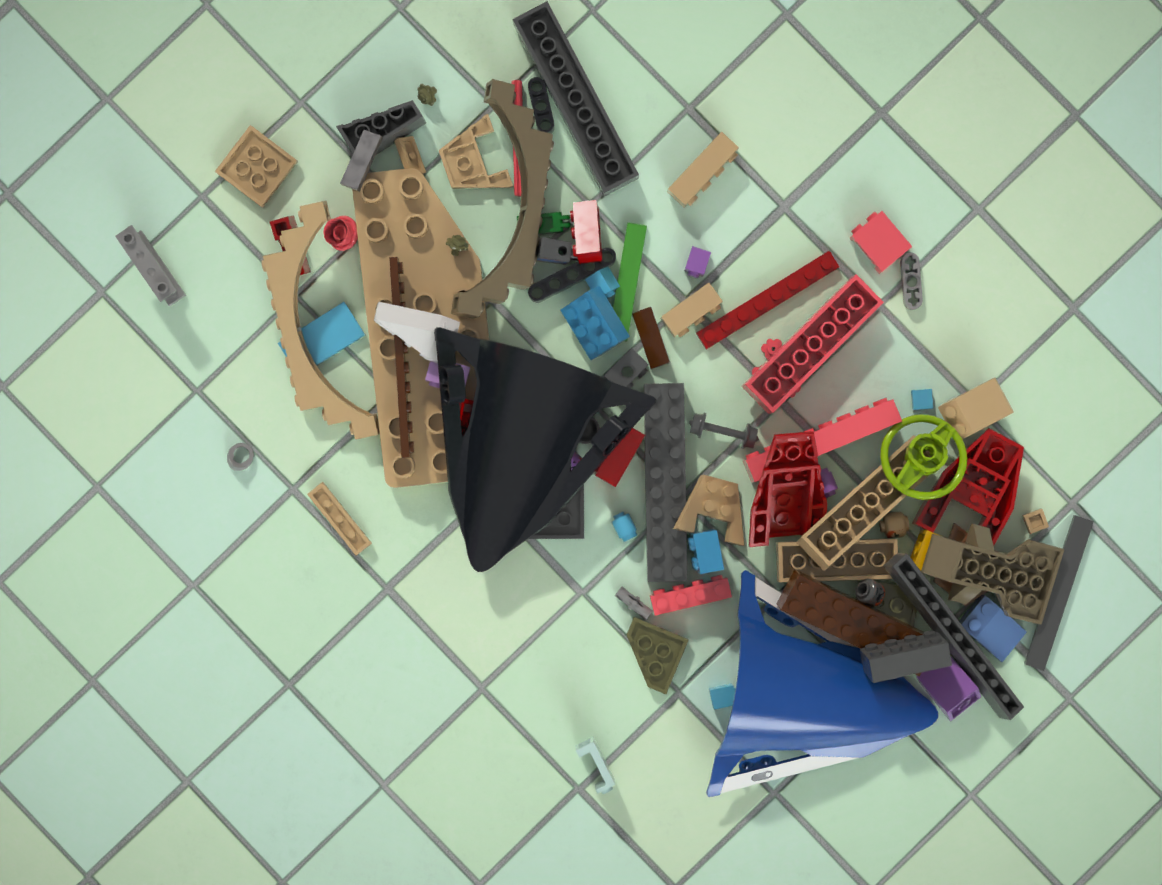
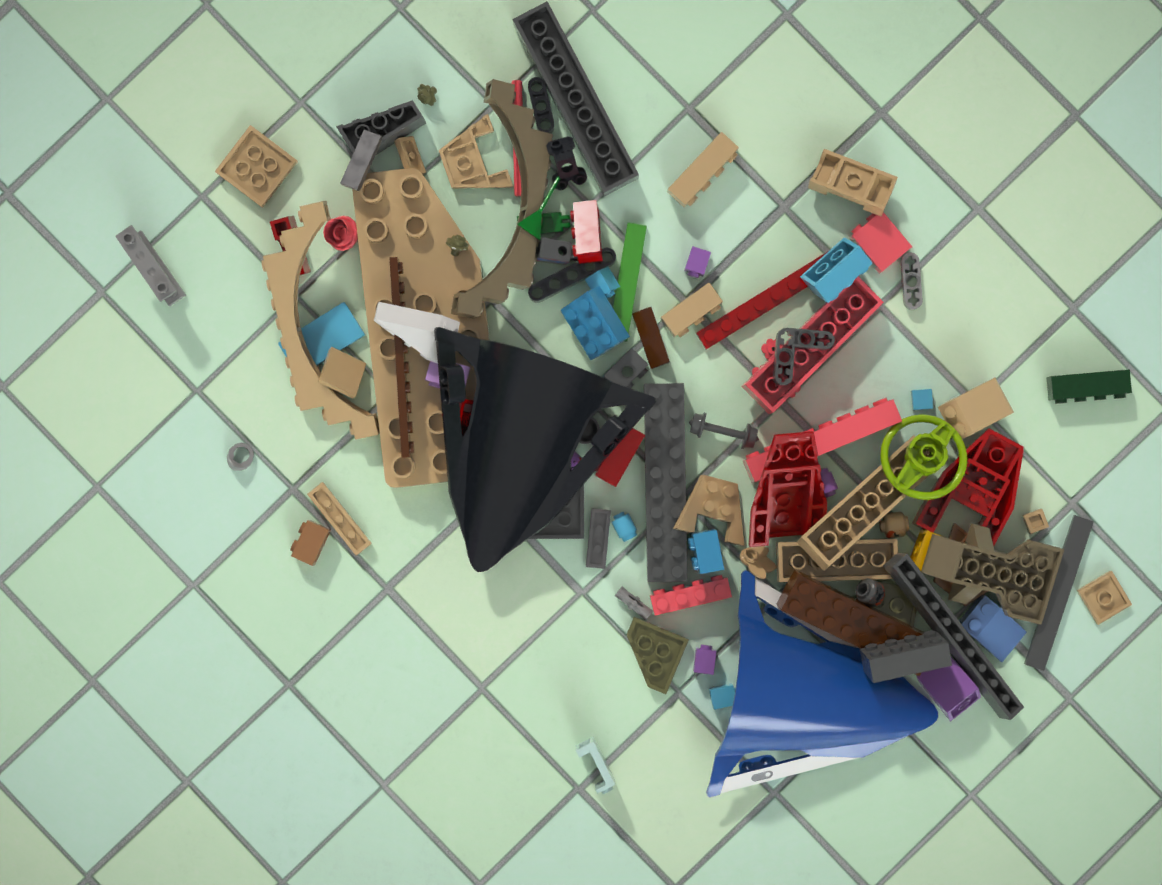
none -> medium nougat brick [290,520,331,566]
none -> tan tile [318,347,366,398]
none -> green piece [517,176,560,241]
none -> black piece [546,136,587,190]
none -> flat silver tile [586,508,611,569]
none -> medium lavender brick [693,644,717,675]
none -> tan plate [740,546,777,579]
none -> dark grey beam [773,328,835,386]
none -> medium azure brick [800,237,873,303]
none -> tan piece [808,149,898,217]
none -> dark green brick [1046,369,1132,404]
none -> tan tile [1076,571,1132,625]

